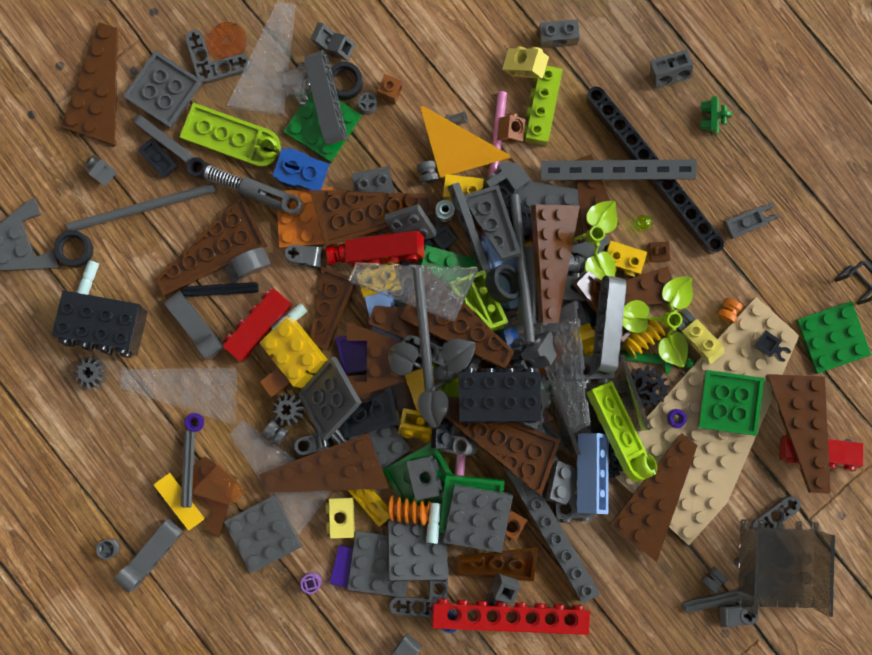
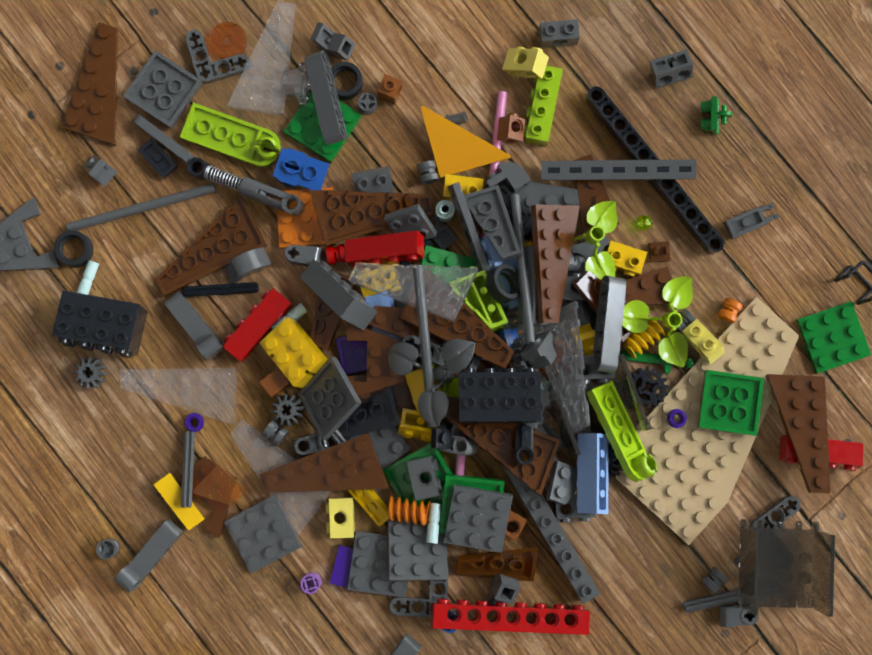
reddish brown wing [610,433,698,562] -> none
black plate [753,330,791,362] -> none
none -> dark grey wedge [300,259,378,330]
none -> black piece [513,426,534,467]

